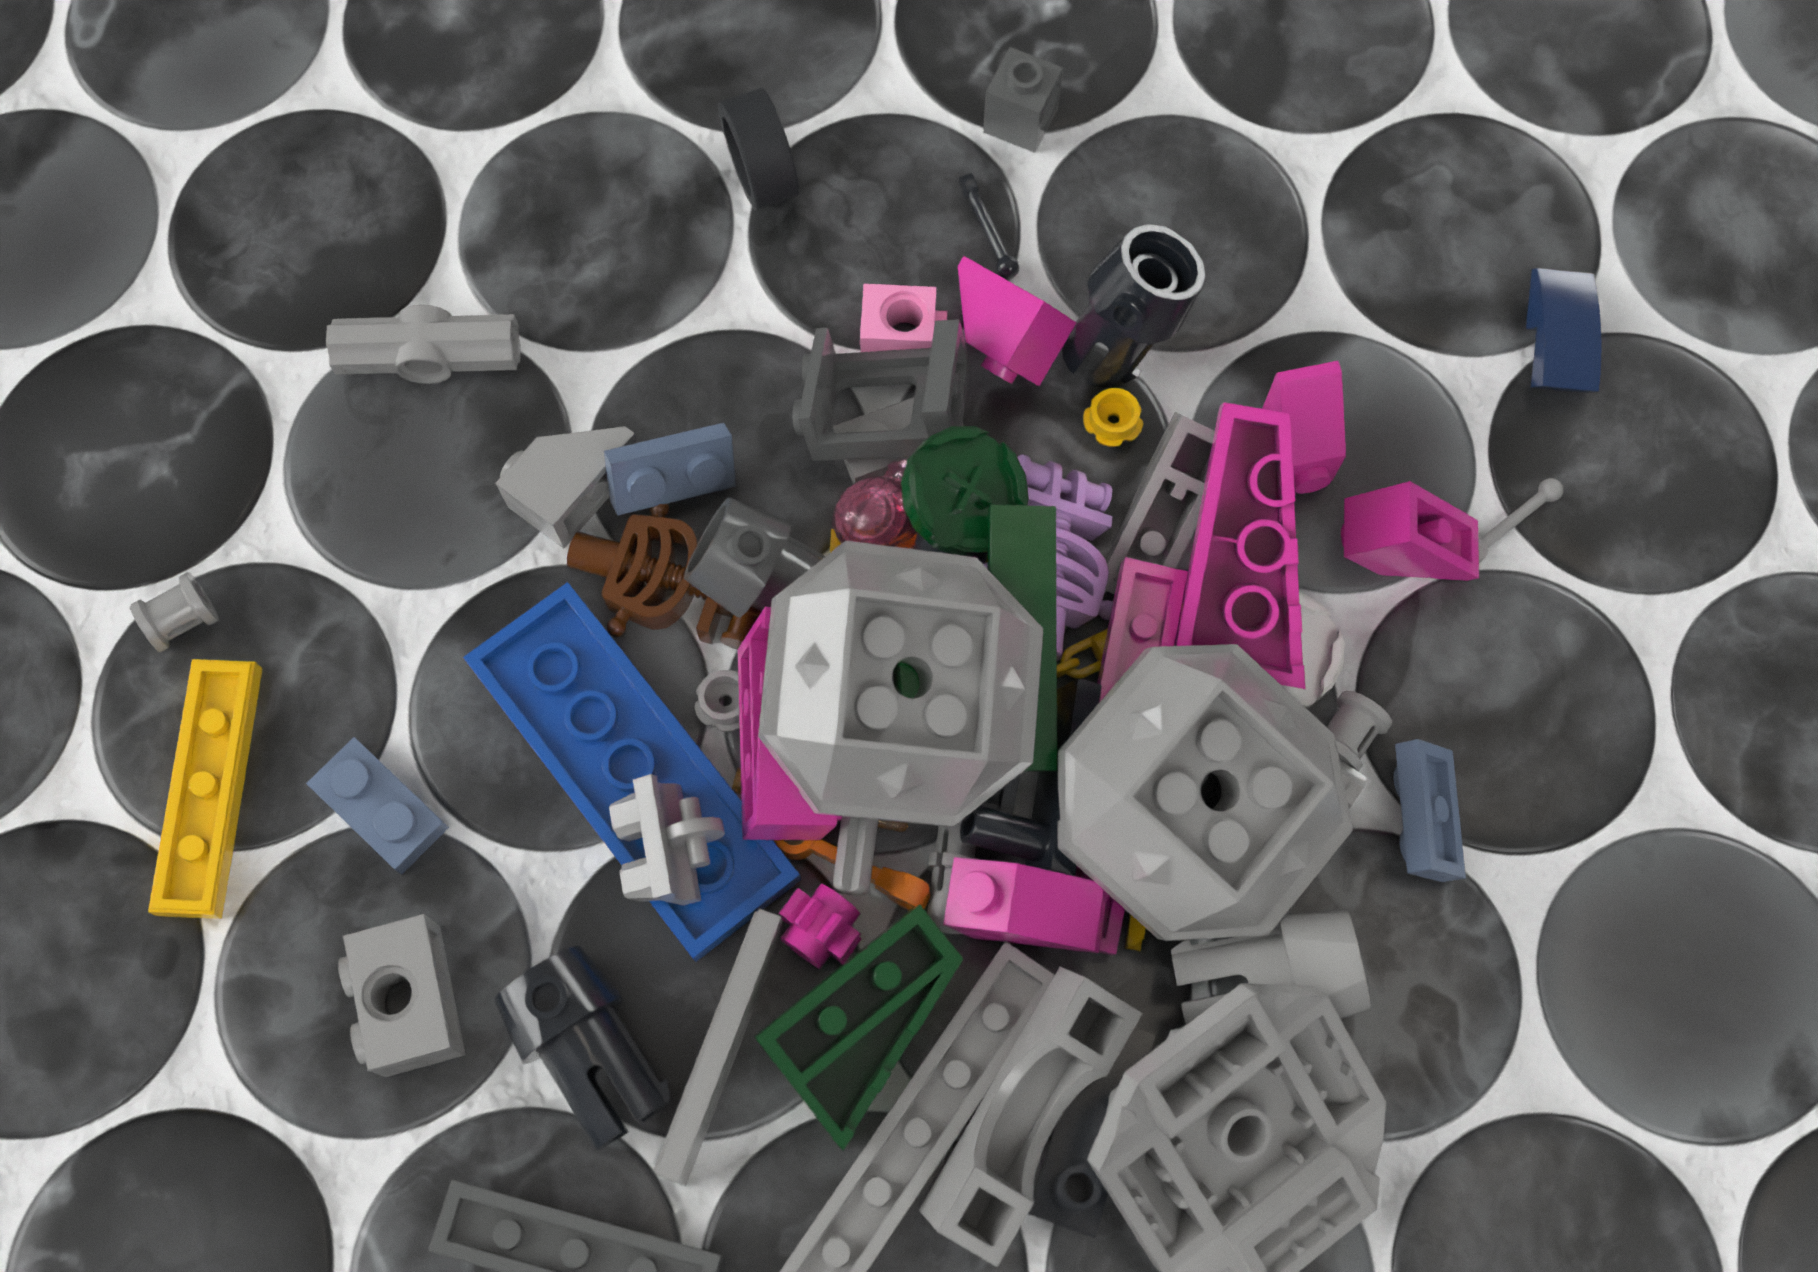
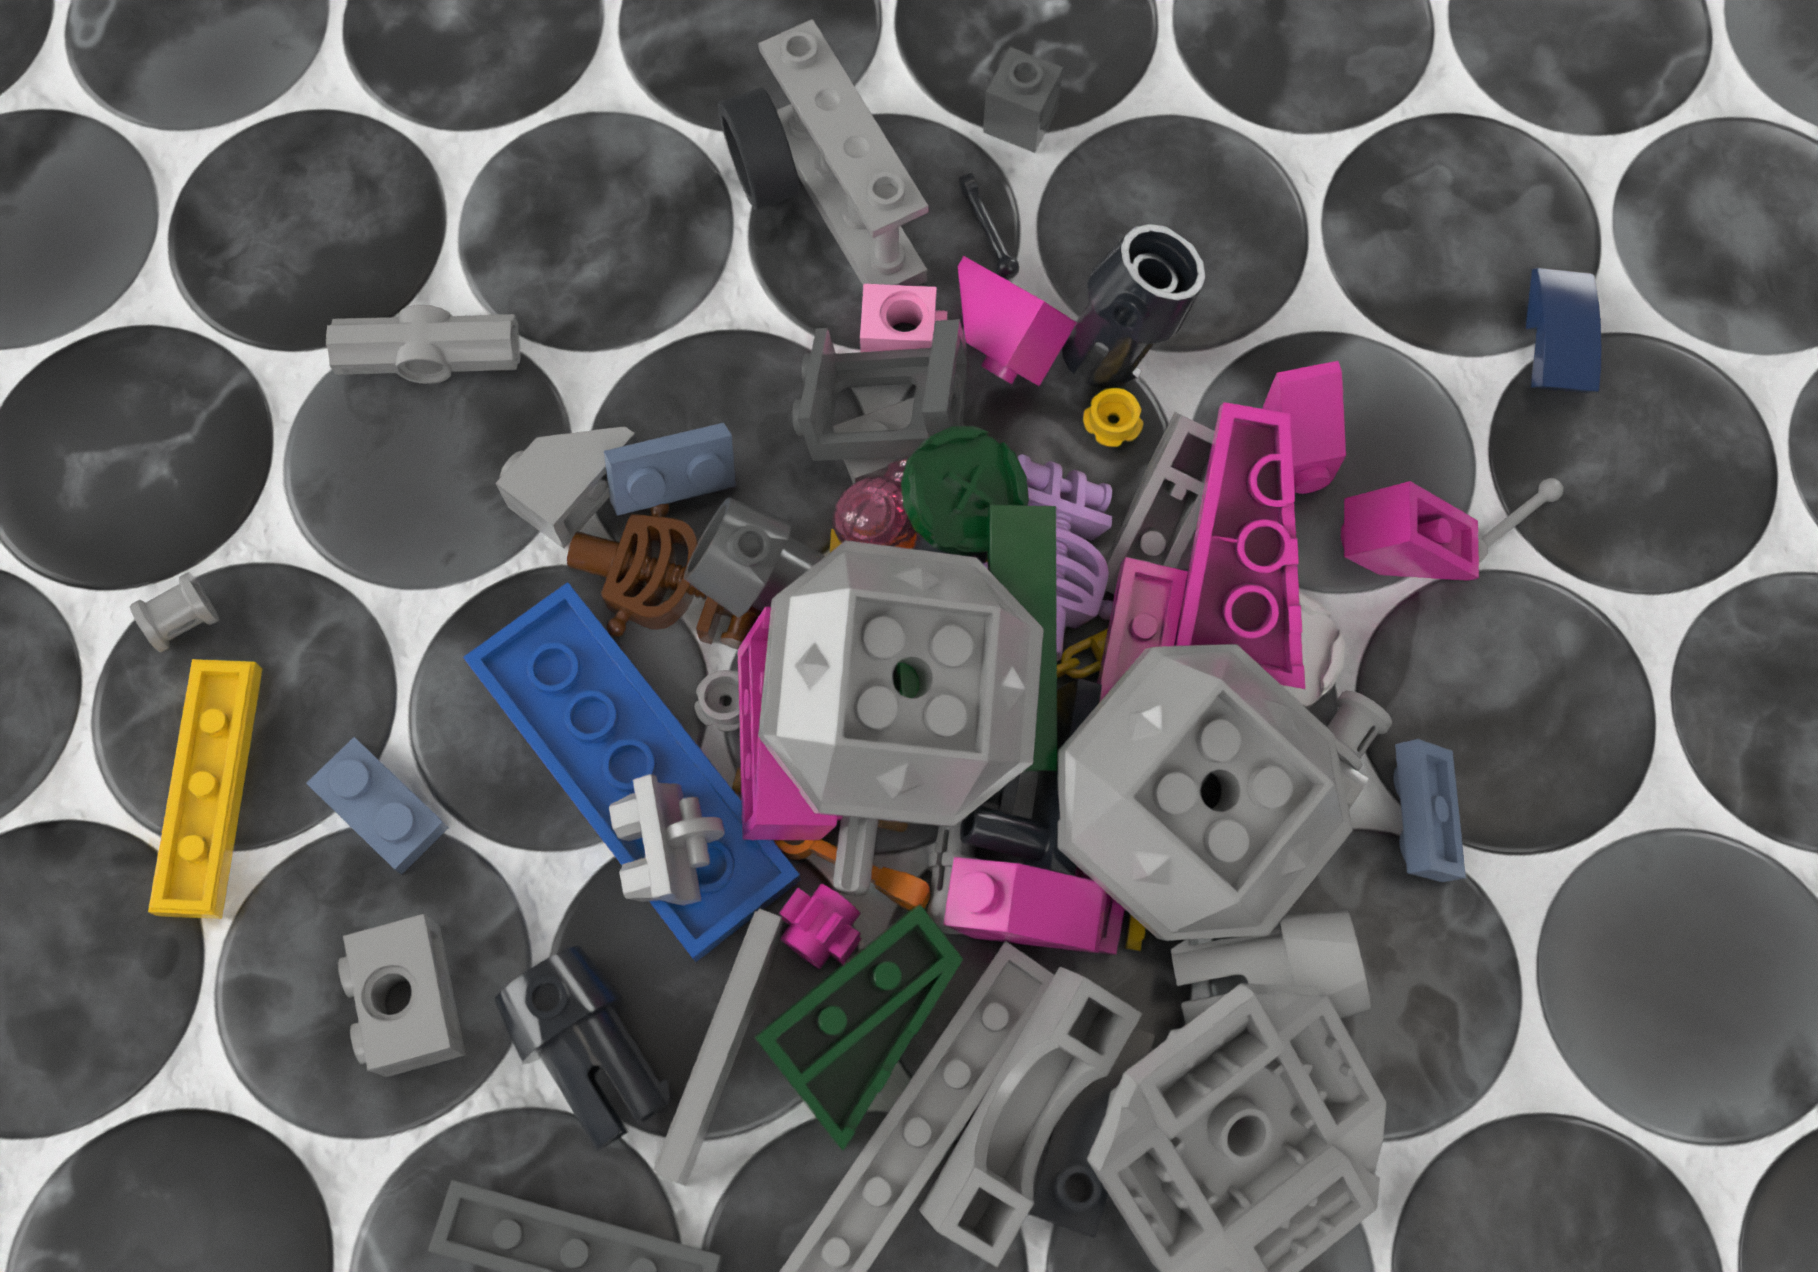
none -> light grey fence [758,19,928,286]

